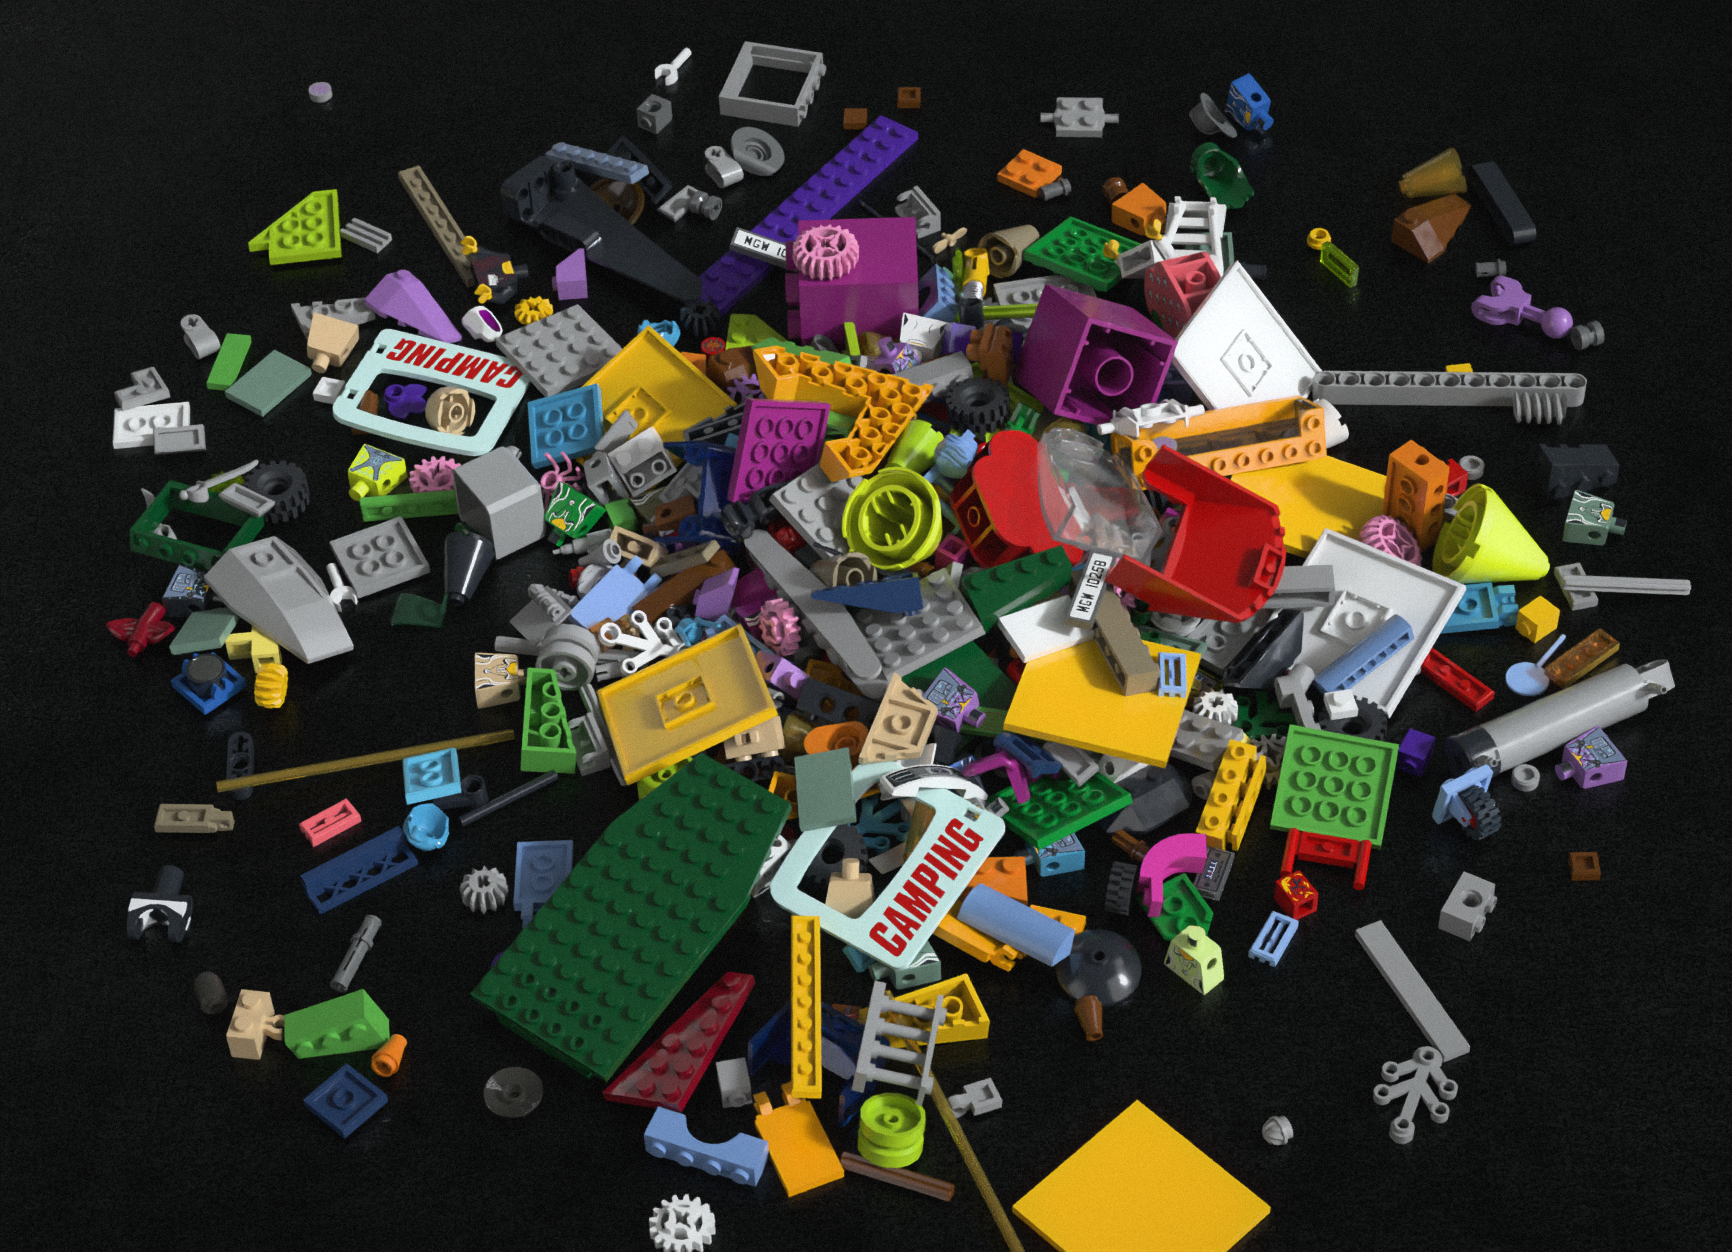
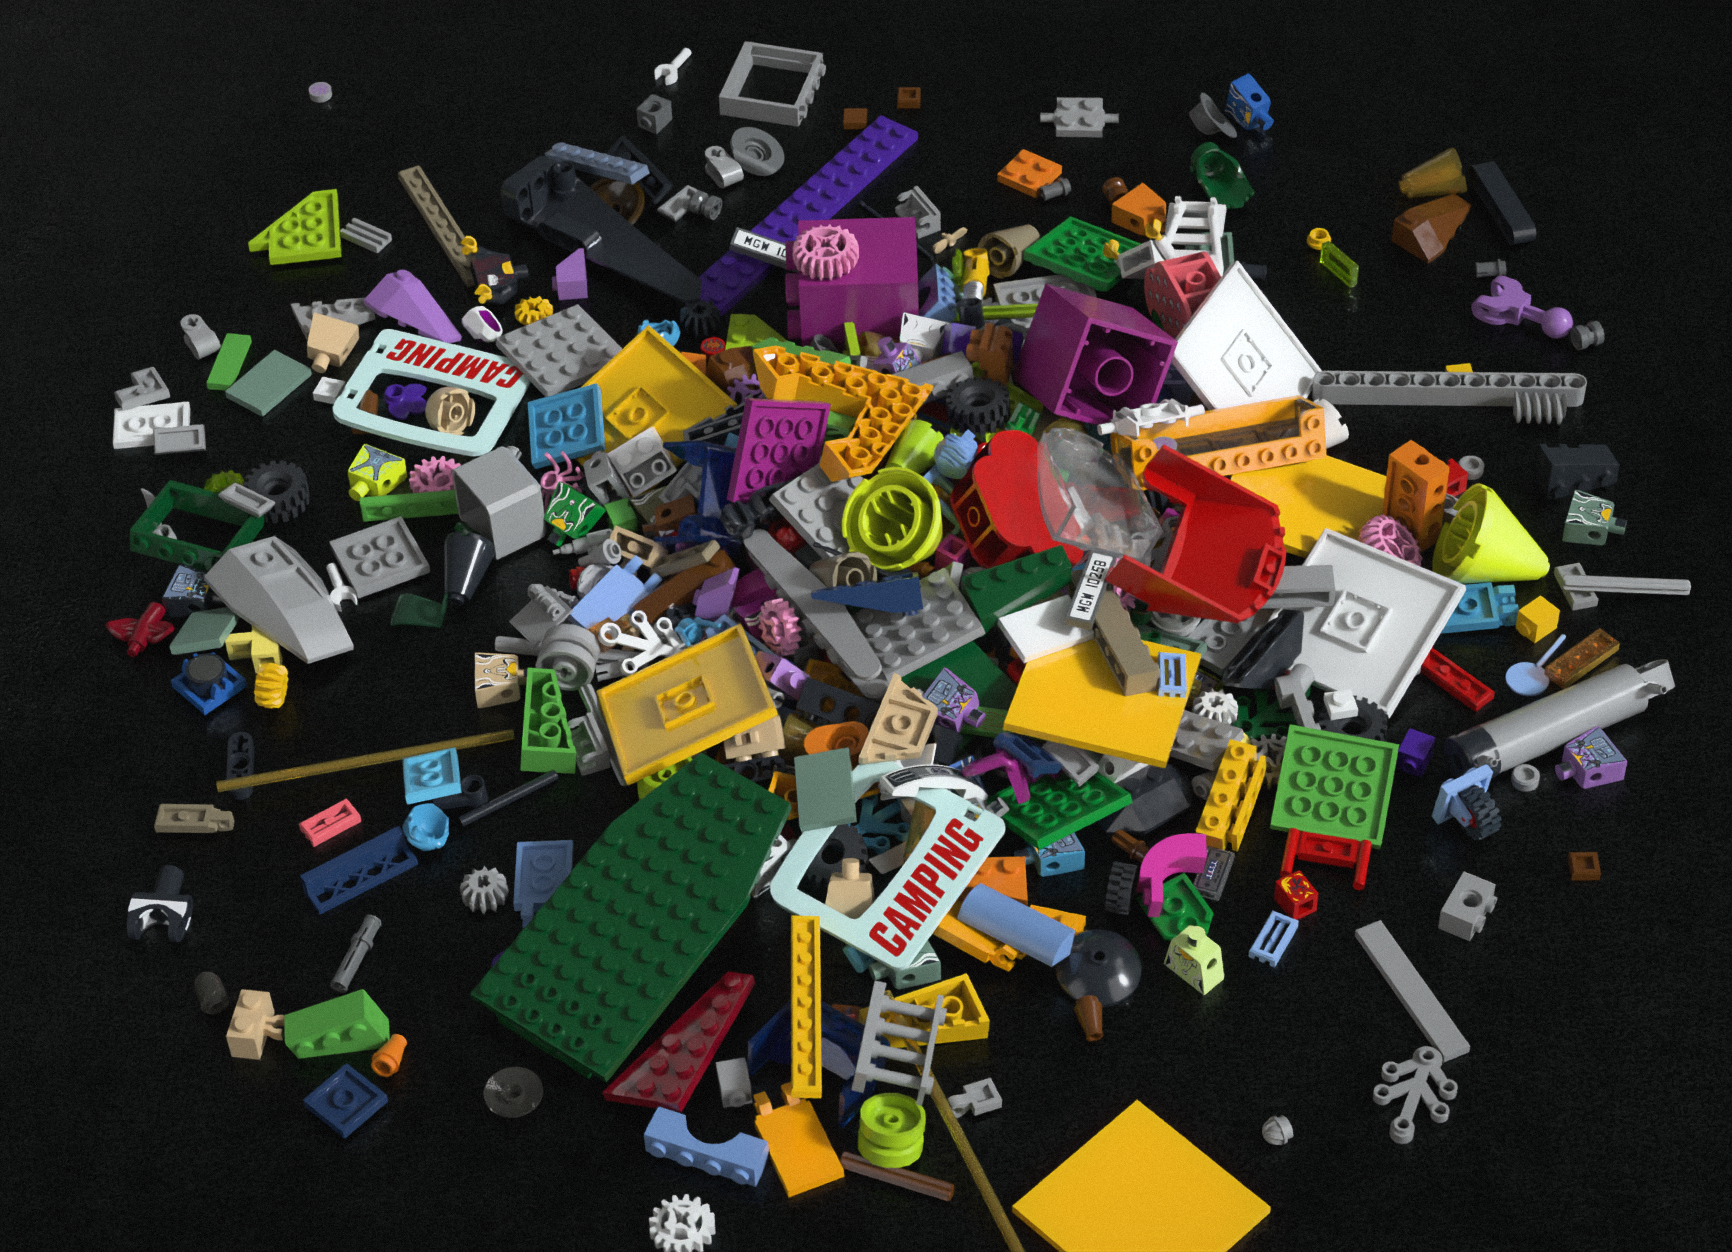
light grey sword [179,460,258,502] -> none
light grey tile [594,409,638,454] -> none
medium blue brick [1312,614,1414,696] -> none

